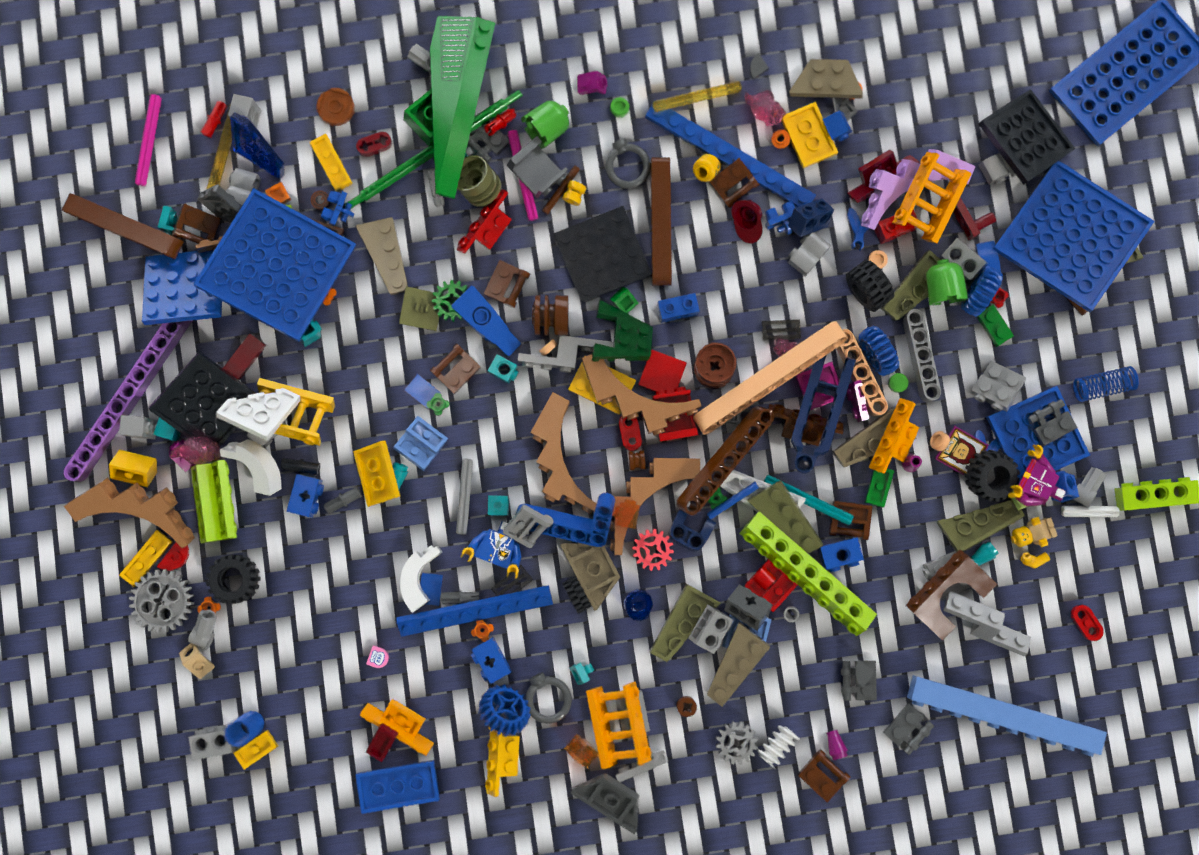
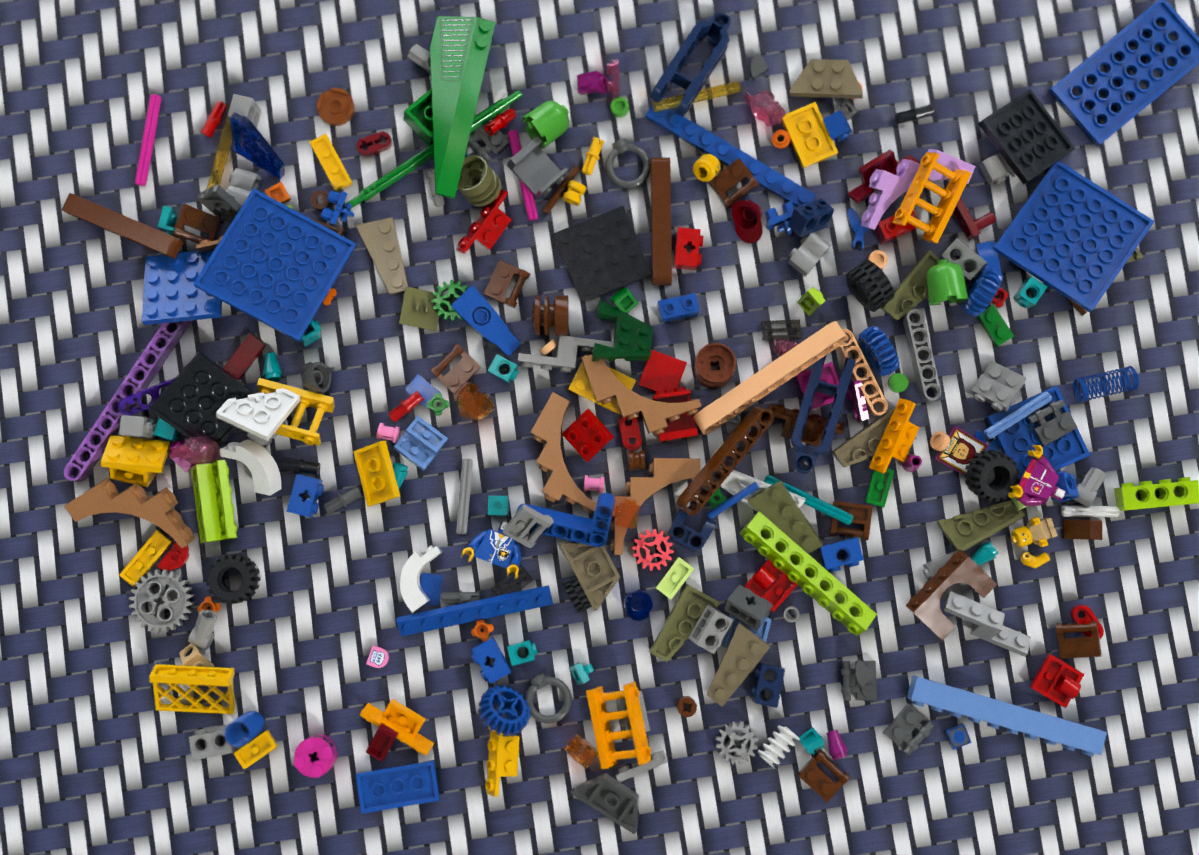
none -> yellow plate [101,435,170,473]
none -> dark purple beam [118,377,176,416]
none -> yellow fence [149,664,236,714]
none -> teal cone [263,352,282,382]
none -> dark pink brick [294,734,338,778]
none -> dark grey helmet [302,362,335,394]
none -> bright pink bush [377,423,400,443]
none -> red axle [388,391,424,422]
none -> clear orange cylinder [457,382,495,420]
none -> teal brick [507,640,538,666]
none -> red plate [562,408,614,462]
none -> yellow axle [581,137,604,175]
none -> bright pink bush [584,475,604,493]
none -> clear pink plate [607,59,619,96]
none -> dark blue piece [650,12,731,117]
none -> yellowish green plate [656,557,694,600]
none -> red brick [673,227,704,271]
none -> dark blue brick [750,663,785,708]
none -> lime plate [797,287,826,316]
none -> teal tile [799,727,825,755]
none -> black axle [895,104,934,124]
none -> tile [945,723,972,750]
none -> medium blue axle [984,392,1052,439]
none -> teal brick [1013,276,1047,309]
none -> red plate [1030,654,1084,708]
none -> reddish brown plate [1056,621,1102,658]
none -> reddish brown slope [1063,520,1102,540]

